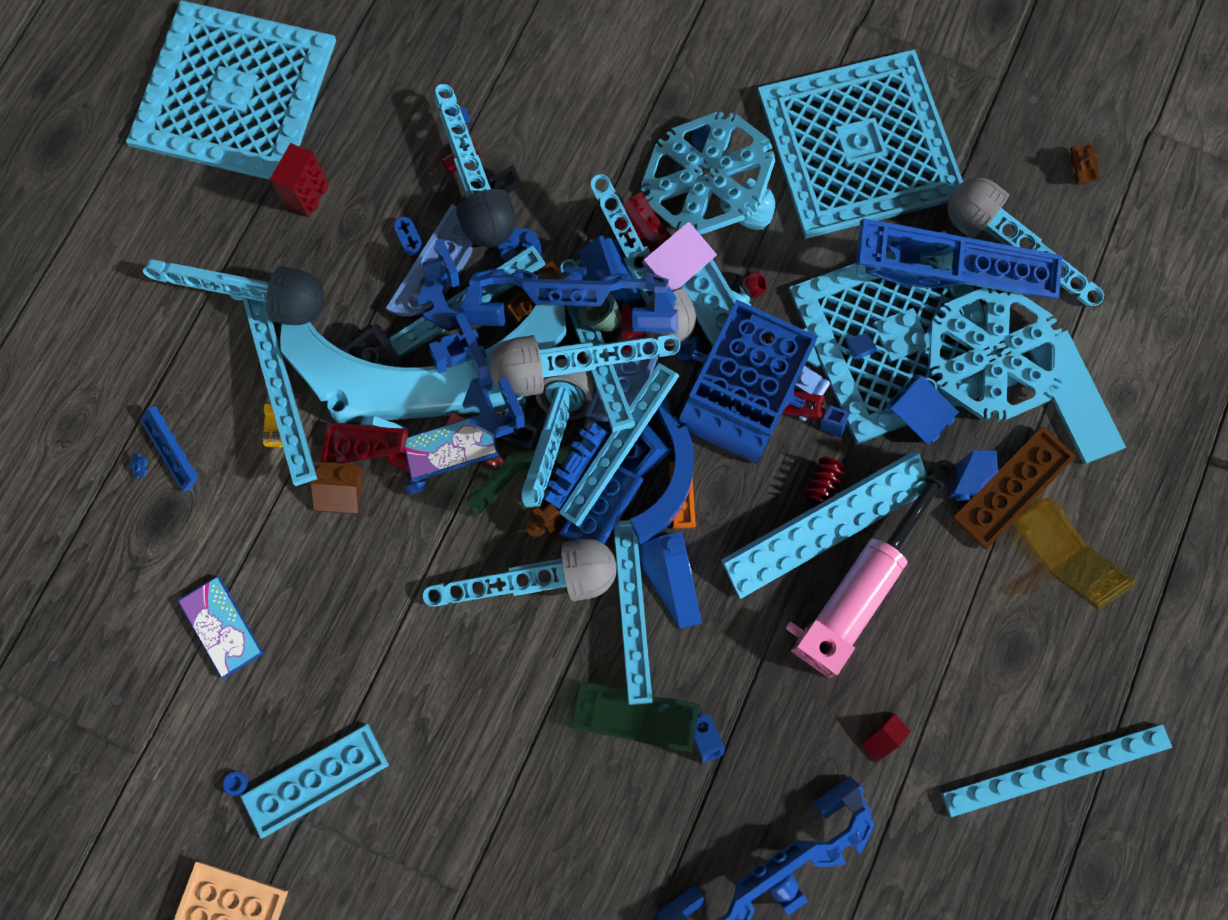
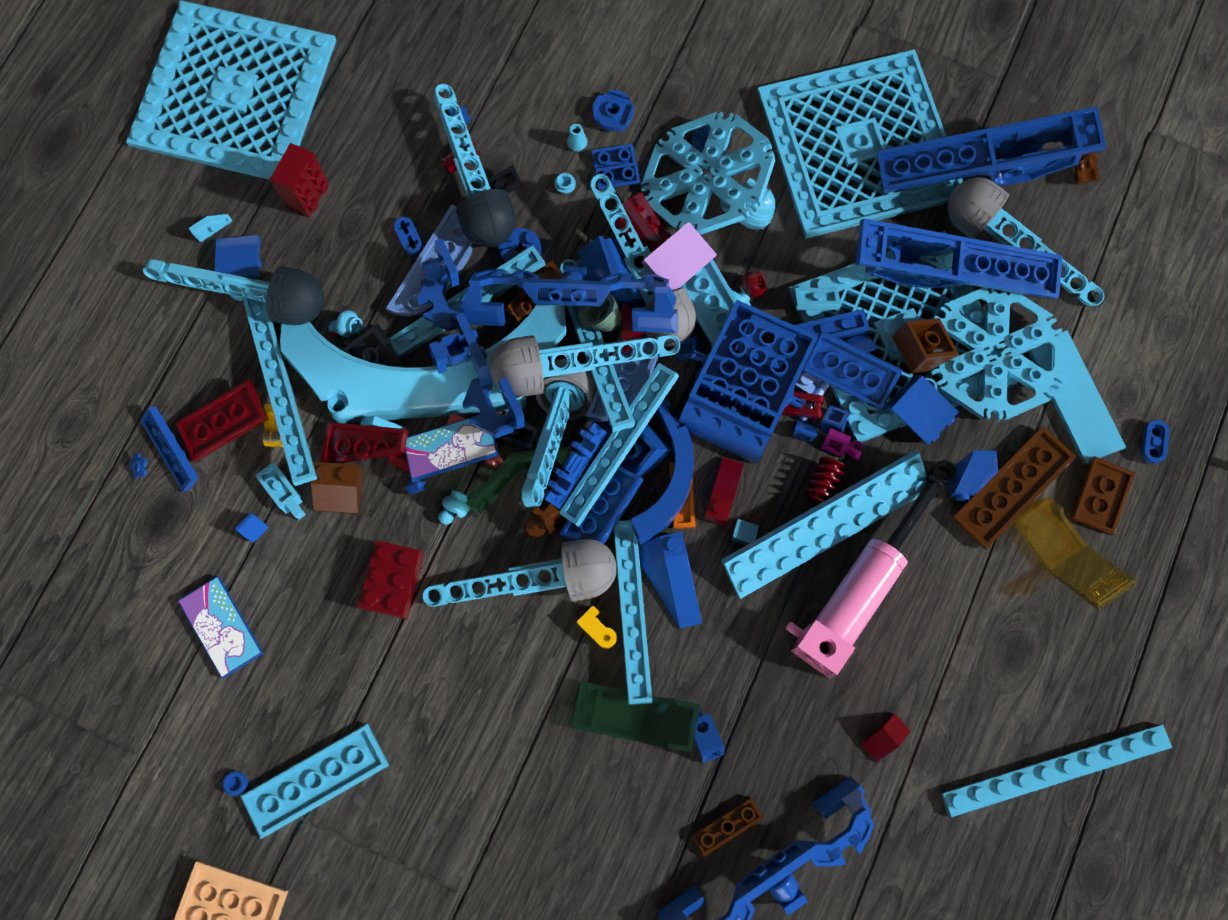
none -> dark red tile [175,380,269,462]
none -> medium azure tile [189,214,232,242]
none -> blue slope [215,235,262,278]
none -> blue slope [235,512,268,543]
none -> medium azure hinge [255,462,306,520]
none -> medium azure animal [328,310,363,338]
none -> dark red brick [358,540,425,620]
none -> medium azure animal [438,490,470,525]
none -> medium azure plate [555,173,576,194]
none -> medium azure cone [567,124,587,152]
none -> yellow leg [577,606,617,649]
none -> blue slope [592,144,640,190]
none -> blue plate [593,90,634,132]
none -> reddish brown tile [691,797,764,857]
none -> dark red slope [704,457,744,527]
none -> medium azure slope [731,519,759,545]
none -> blue slope [792,421,818,443]
none -> medium azure plate [793,288,841,310]
none -> blue plate [794,309,870,342]
none -> blue tile [802,330,903,410]
none -> magenta plate [821,428,864,459]
none -> blue piece [877,106,1106,193]
none -> reddish brown slope [892,318,959,373]
none -> reddish brown tile [1069,456,1136,535]
none -> blue plate [1141,420,1170,464]

